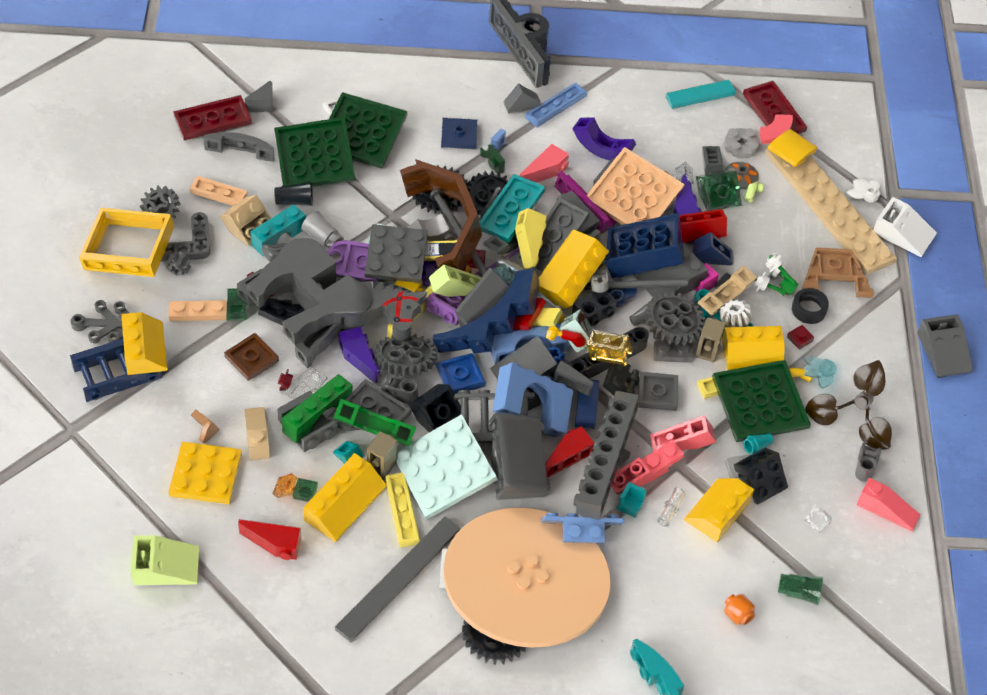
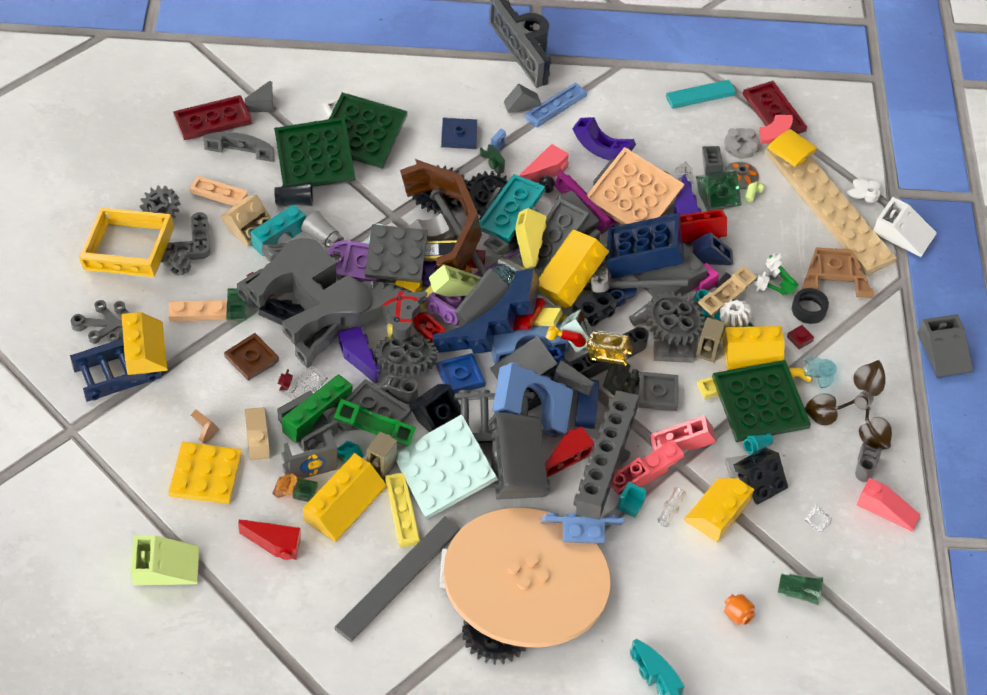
none -> dark grey panel [281,431,337,482]
none -> red plate [413,312,445,343]
none -> black bush [538,176,555,193]

